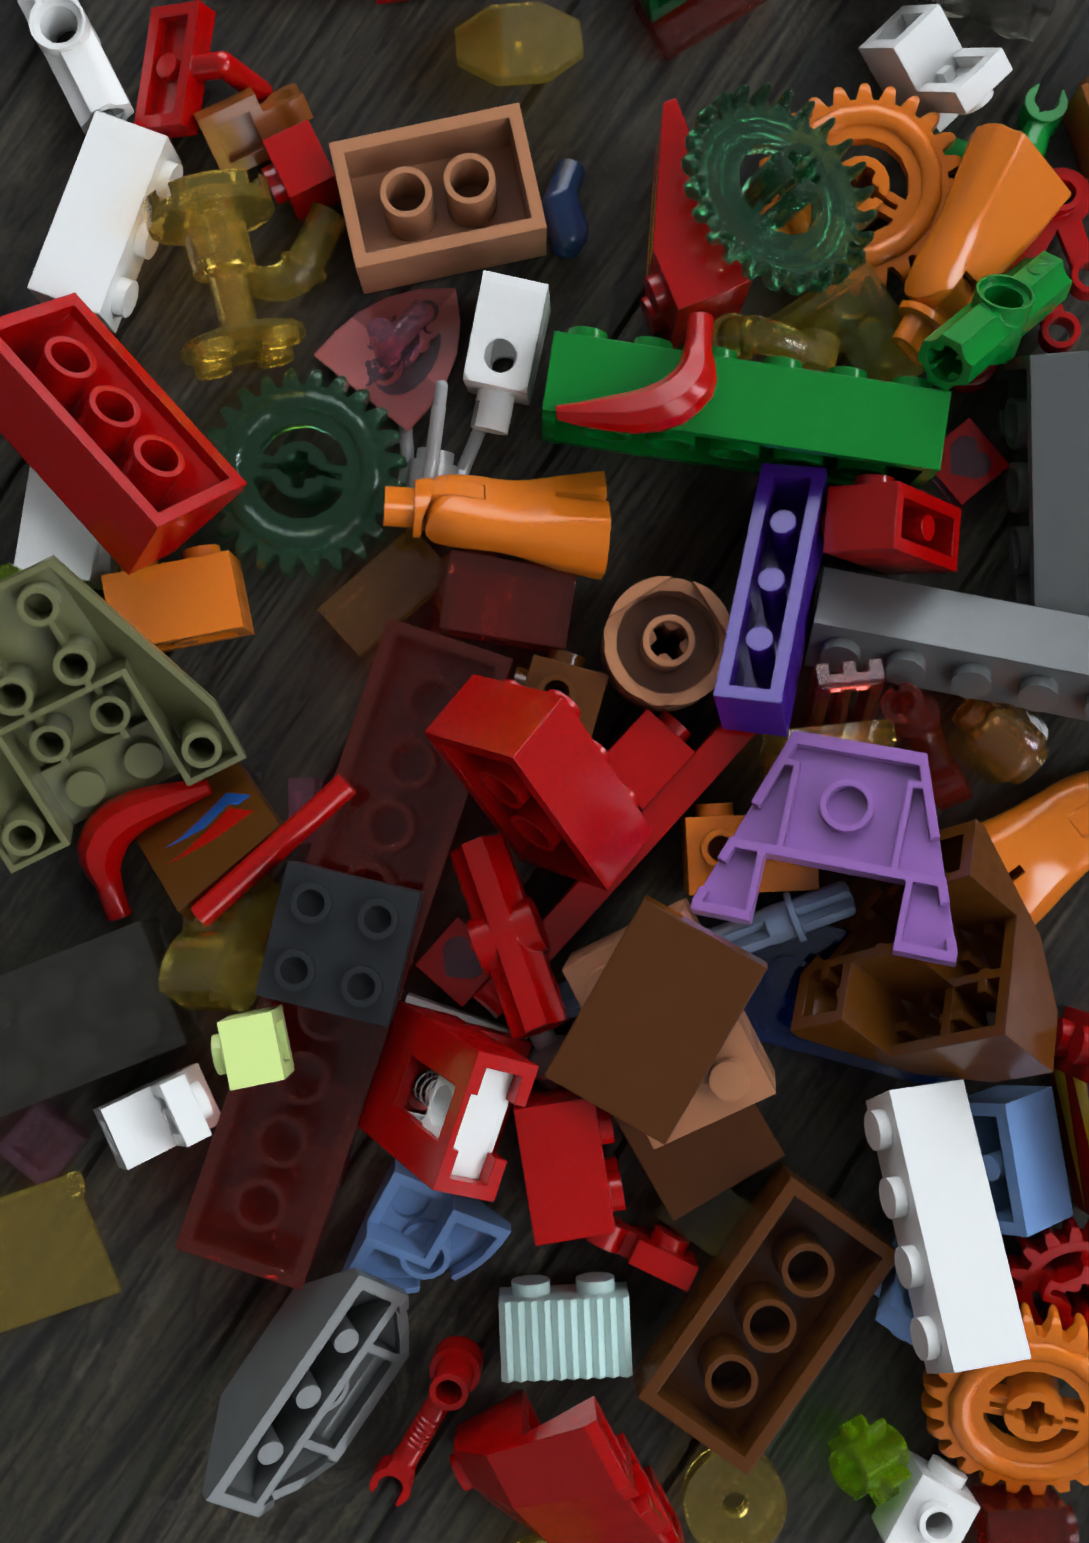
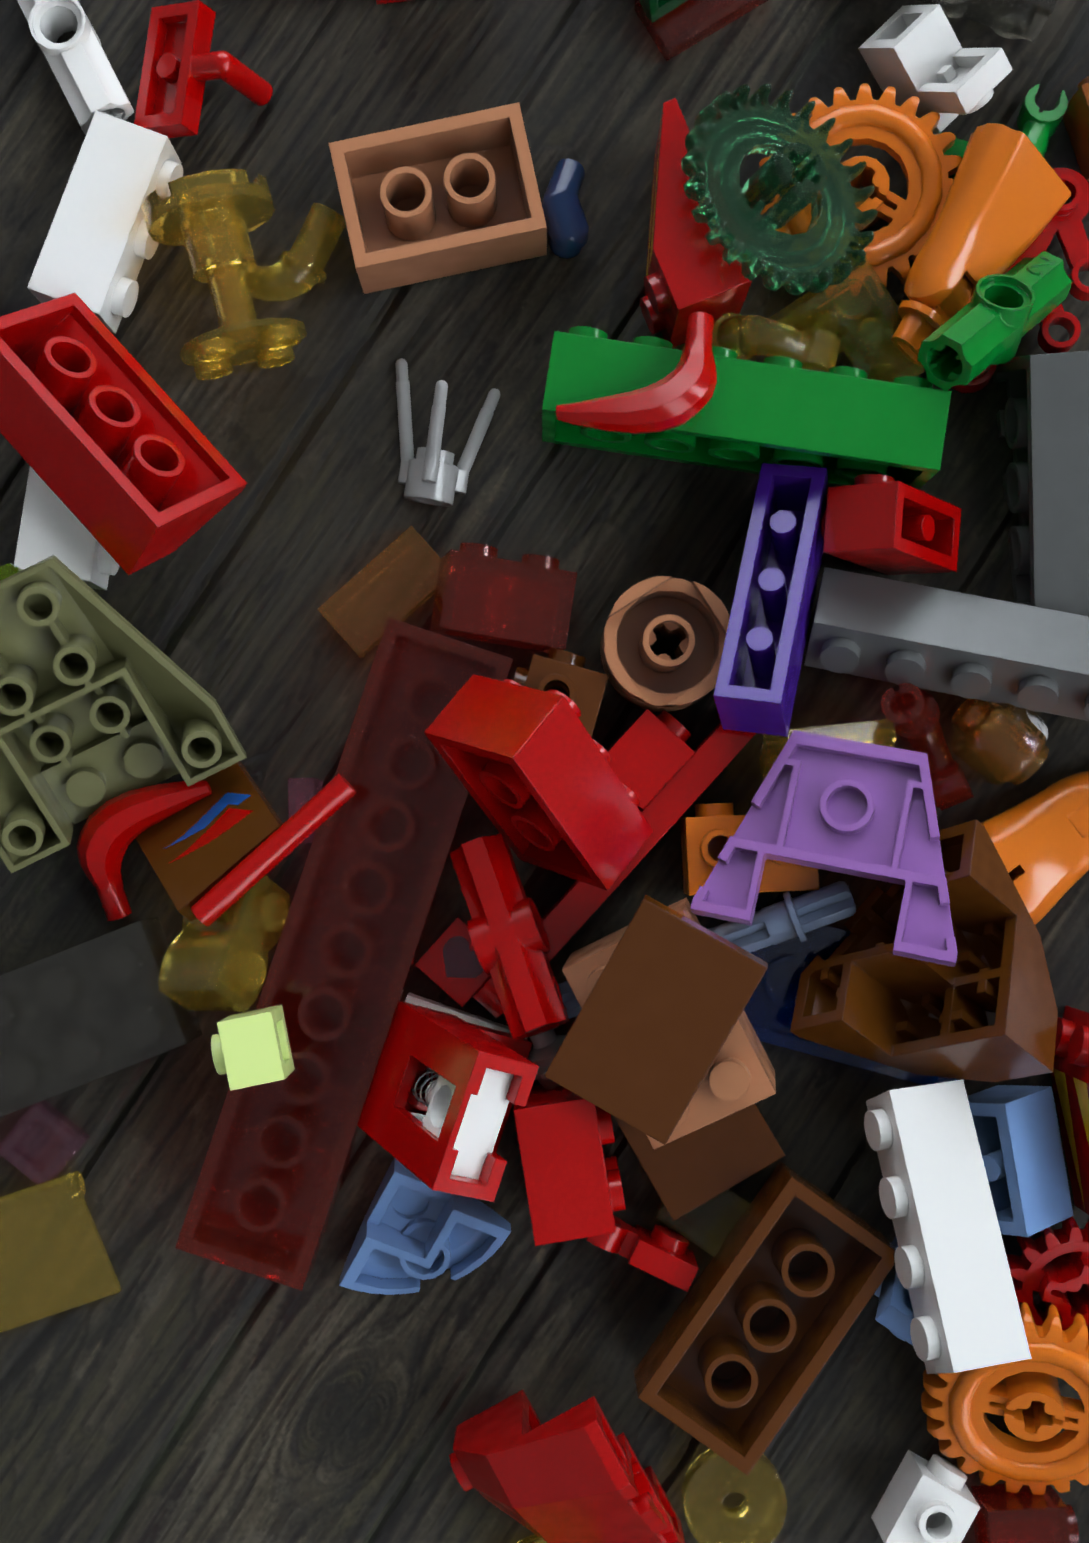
white brick [93,1063,224,1170] -> none
orange brick [100,544,254,652] -> none
dark orange plate [193,83,314,180] -> none
dark grey wedge [202,1267,409,1518] -> none
clear green gear [206,369,408,579] -> none
black brick [255,861,424,1027] -> none
red plate [261,119,341,221] -> none
clear pink shield [314,288,461,432] -> none
red brick [369,1336,484,1507] -> none
orange piece [383,471,611,580] -> none
clear yellow piece [455,1,584,86] -> none
white torso [463,270,551,435] -> none
light aqua brick [498,1272,633,1383] -> none
clear red tile [801,659,886,742] -> none
clear neon green gear [828,1414,912,1506] -> none
tile [931,417,1009,507] -> none

